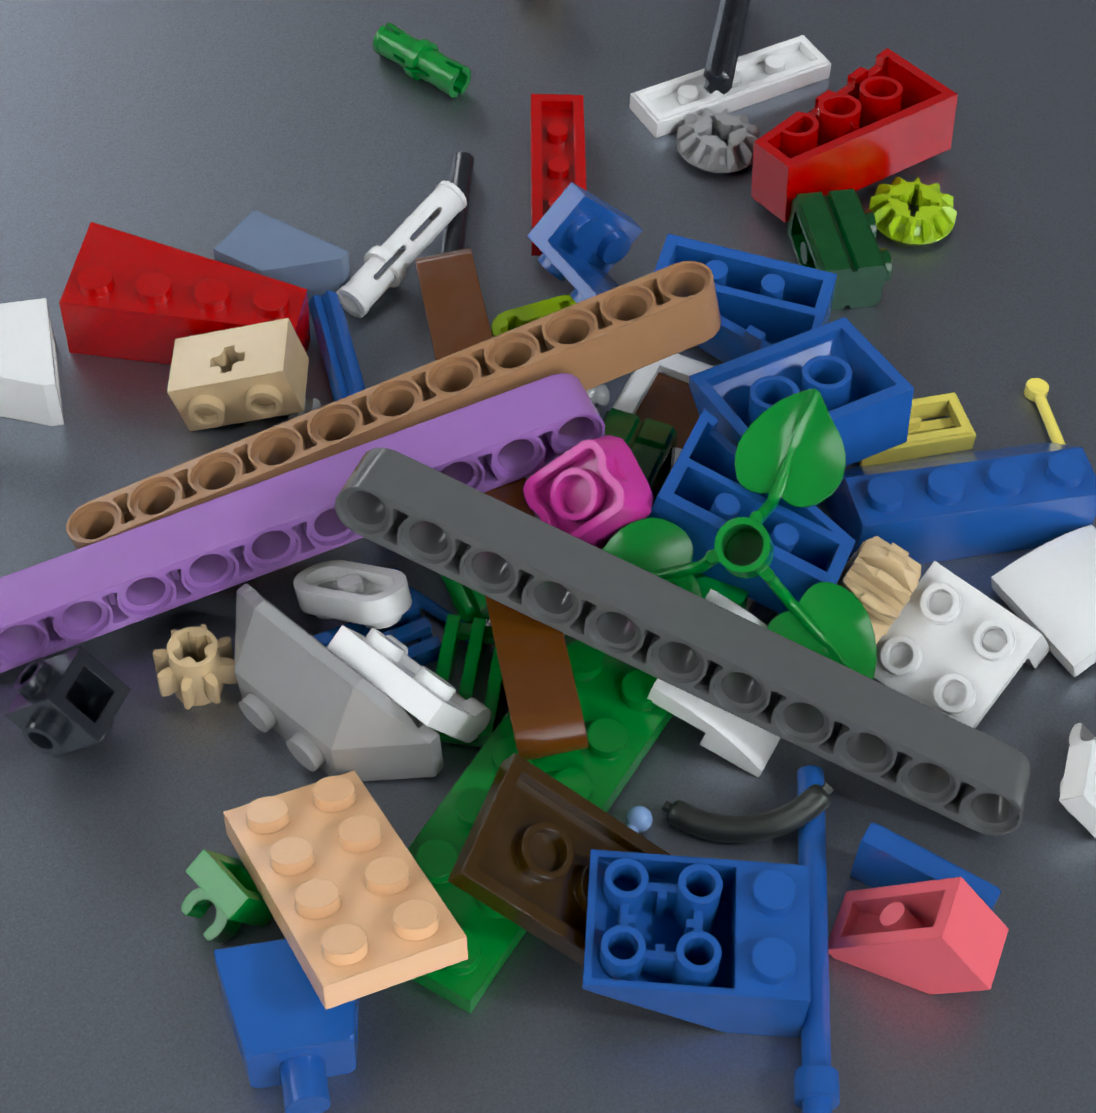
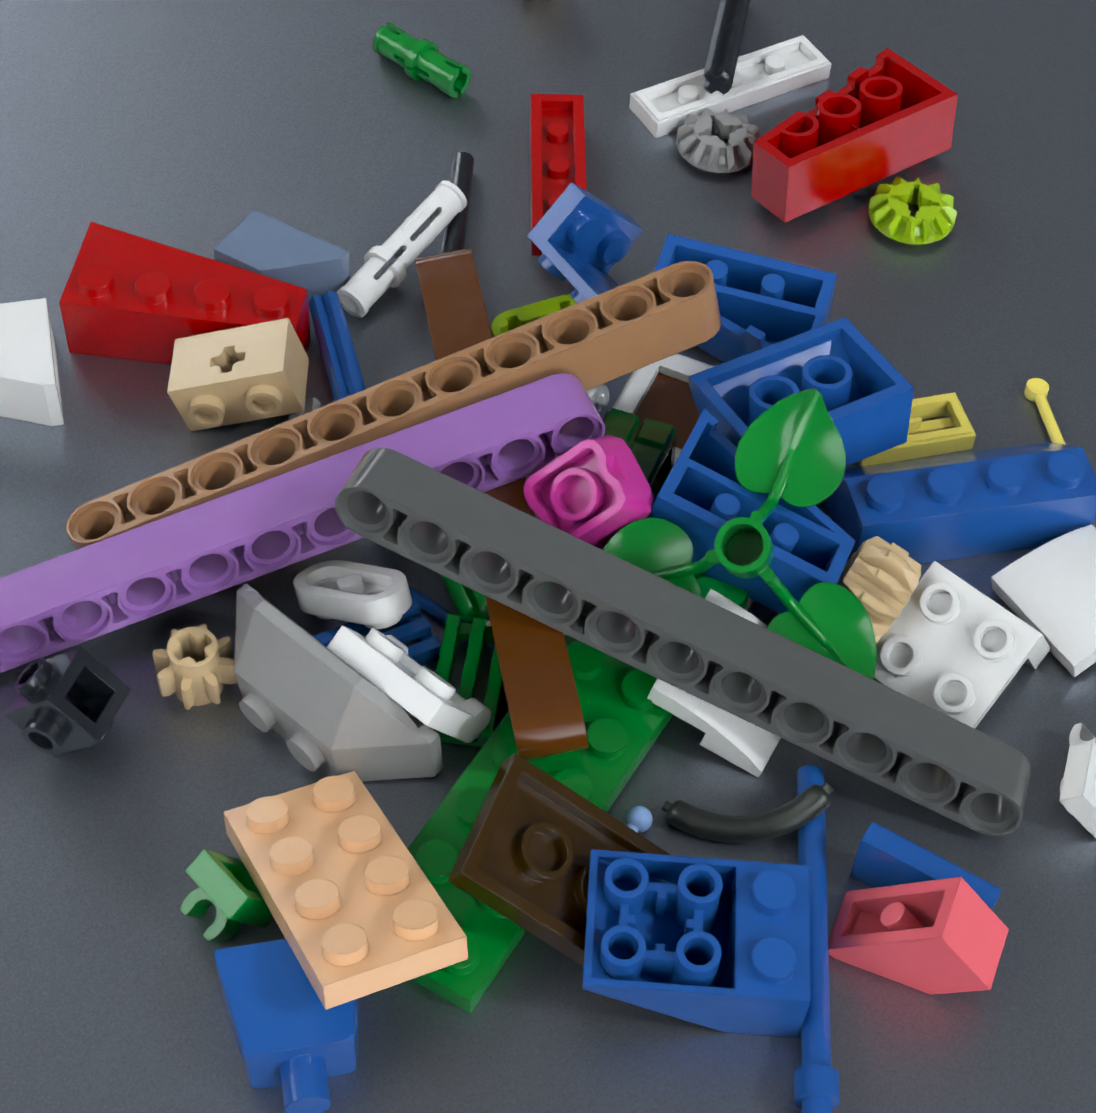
dark green brick [787,189,892,311] -> none

